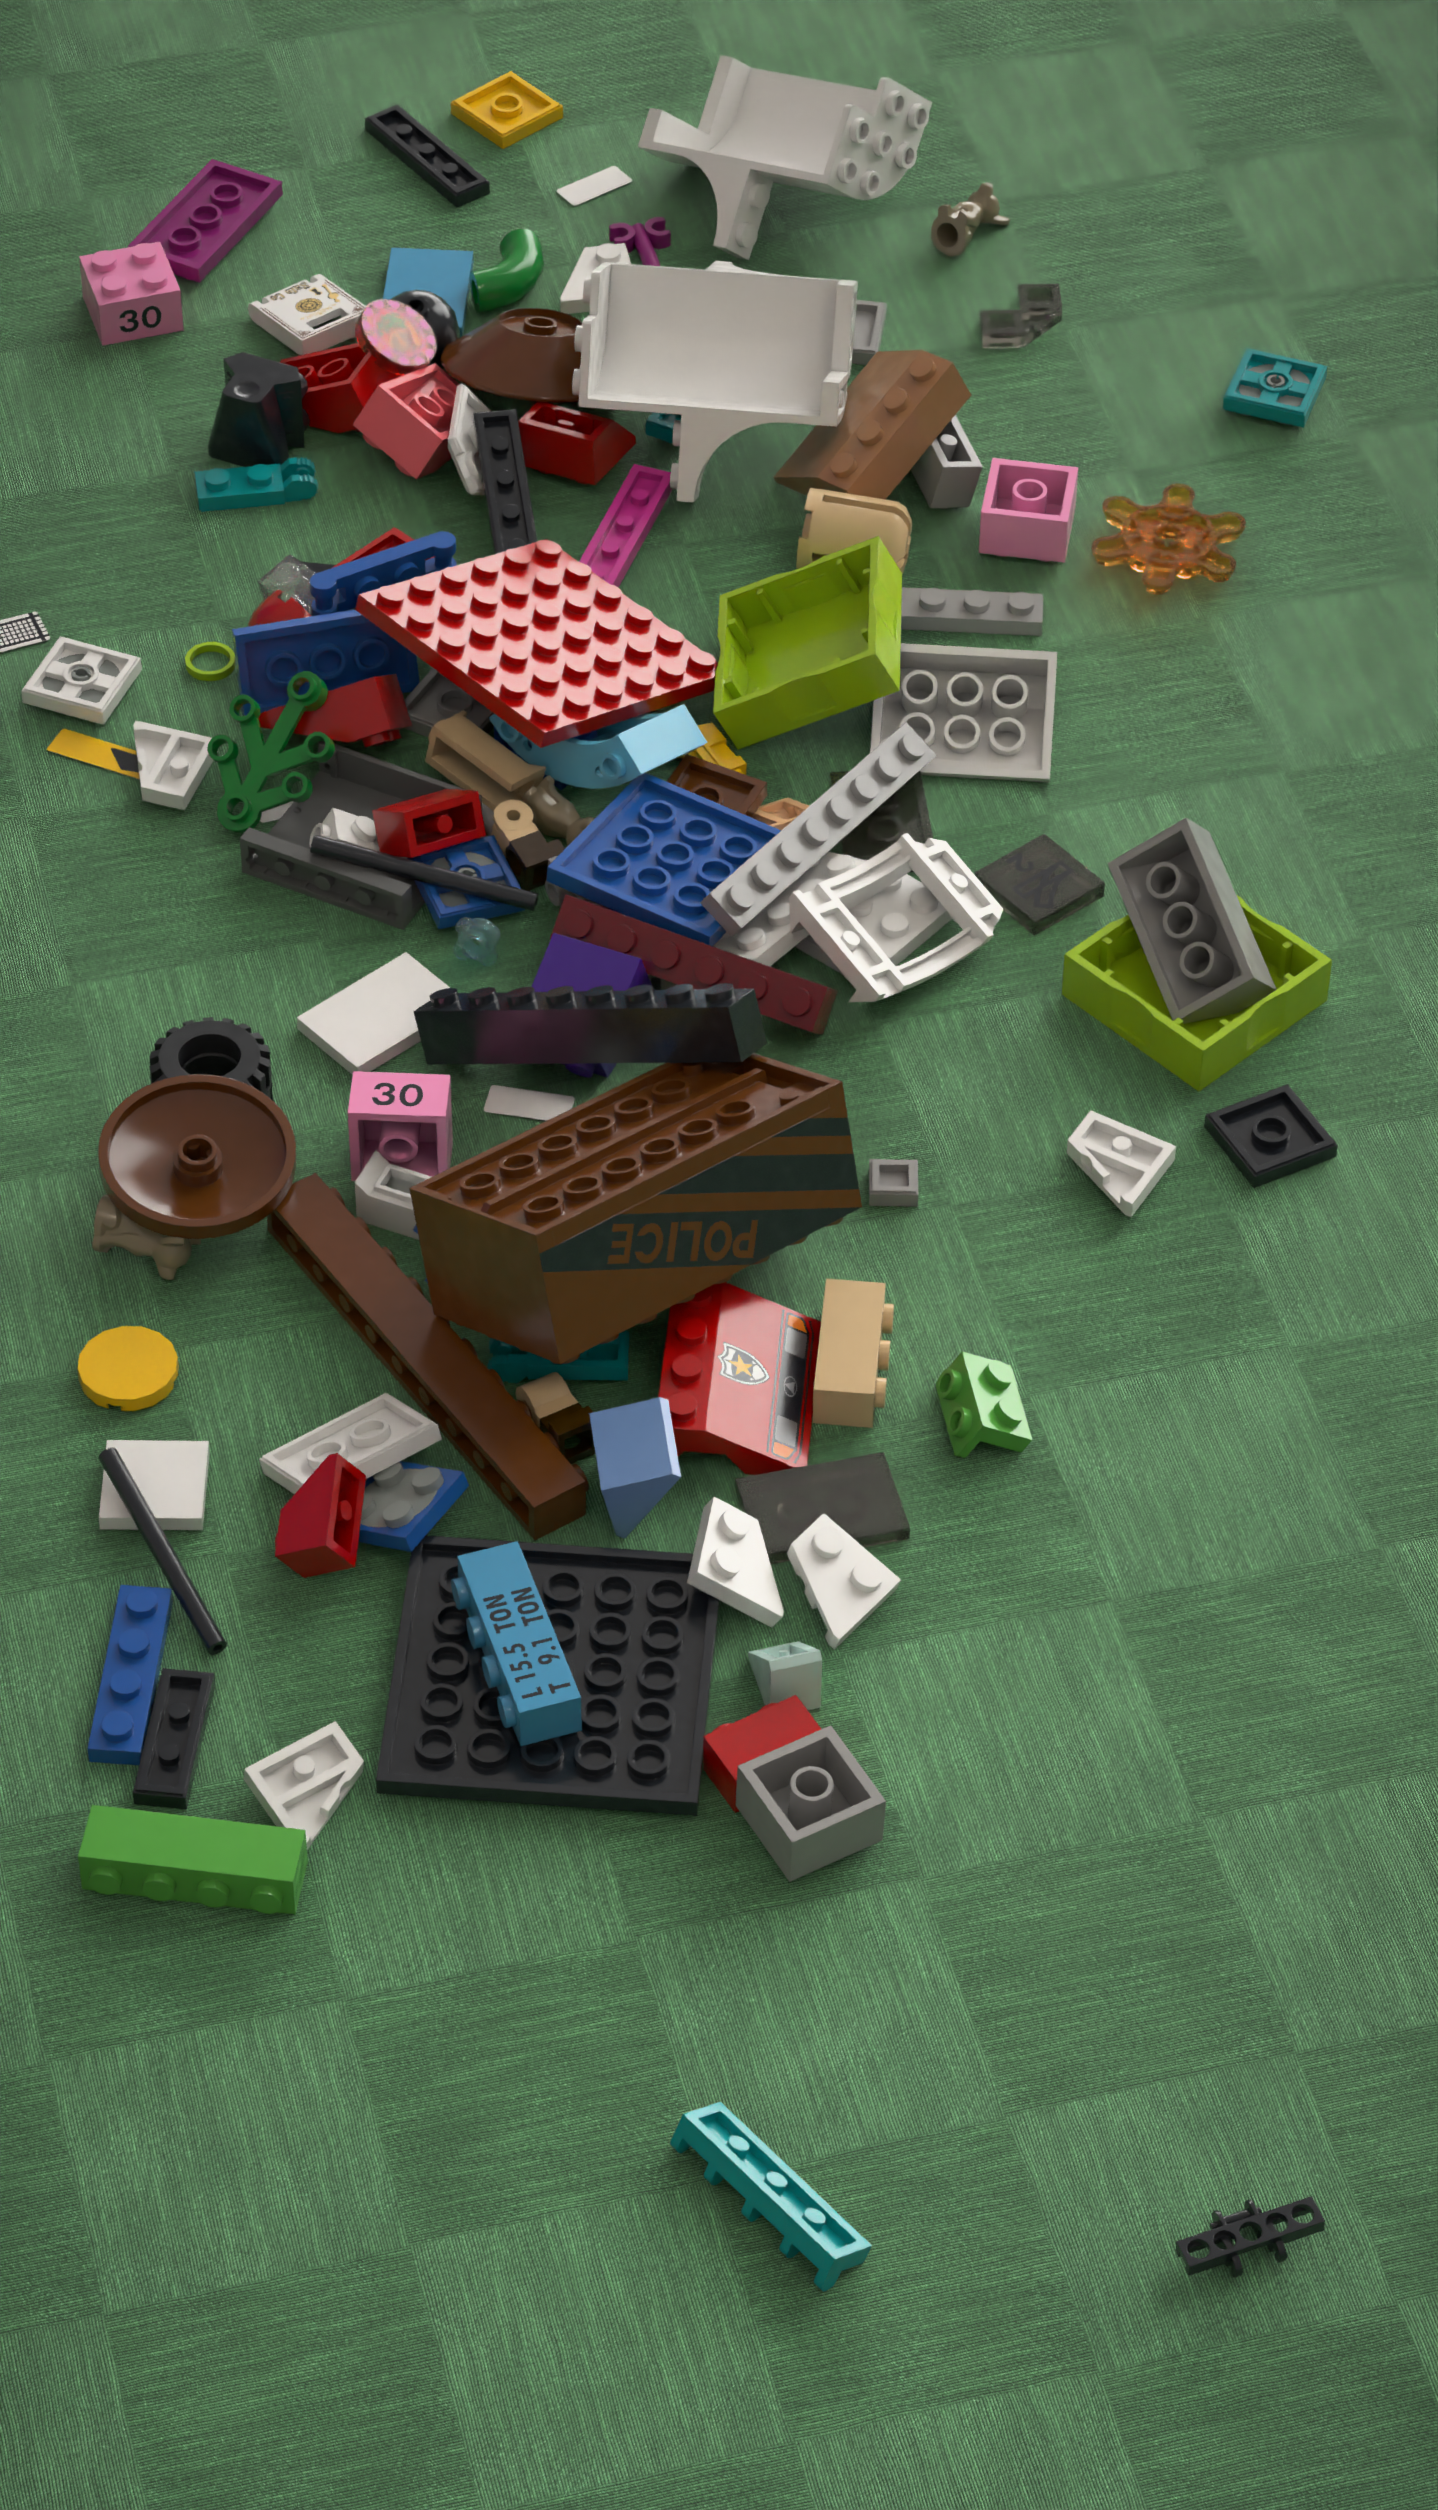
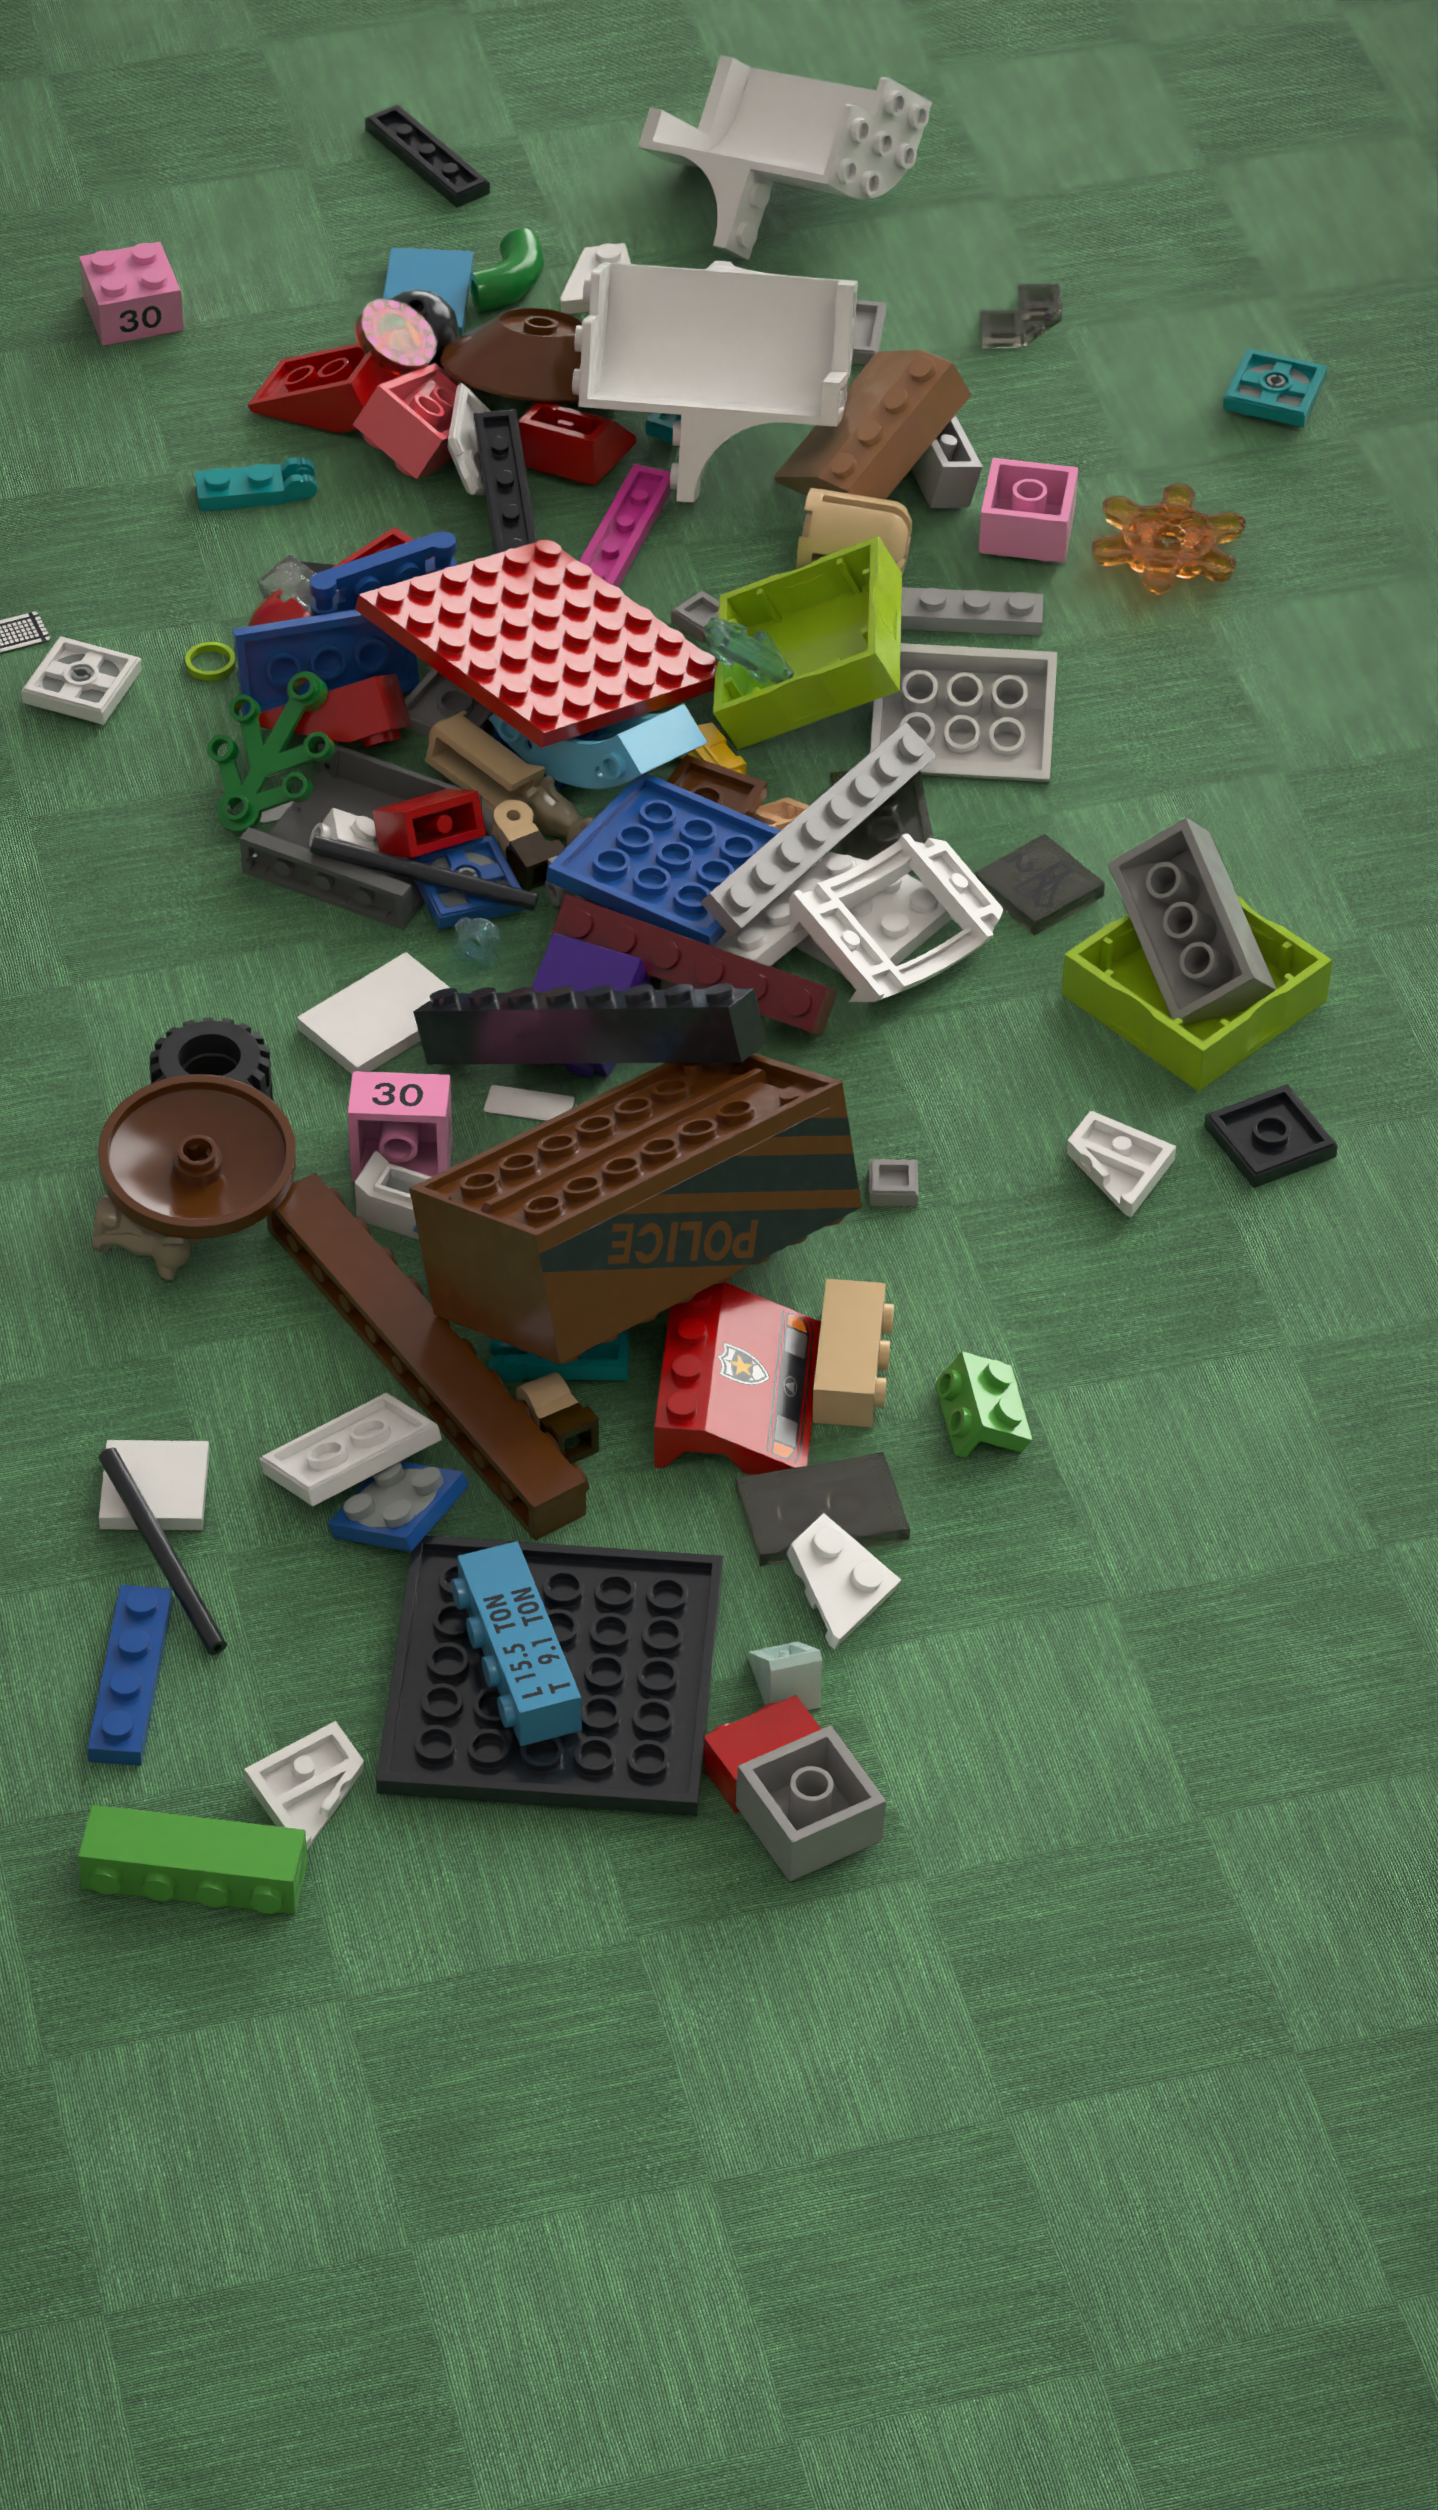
yellow sticker [47,729,140,780] -> none
yellow tile [77,1326,179,1411] -> none
magenta plate [128,159,283,283] -> none
white wing [133,721,218,810] -> none
black tile [133,1668,216,1810] -> none
black piece [208,352,310,467] -> none
white container [248,274,374,355] -> none
red slope [275,1453,366,1578] -> none
yellow tile [451,71,563,149] -> none
white sticker [557,166,632,206] -> none
medium blue slope [589,1397,681,1538] -> none
magenta bar [609,217,671,266] -> none
teal hinge [670,2102,872,2292] -> none
white wing [687,1497,784,1628] -> none
dark tan animal [931,182,1010,256] -> none
black piece [1175,2196,1325,2278] -> none
none -> light grey tile [671,591,719,643]
none -> clear light blue wing [702,616,794,684]

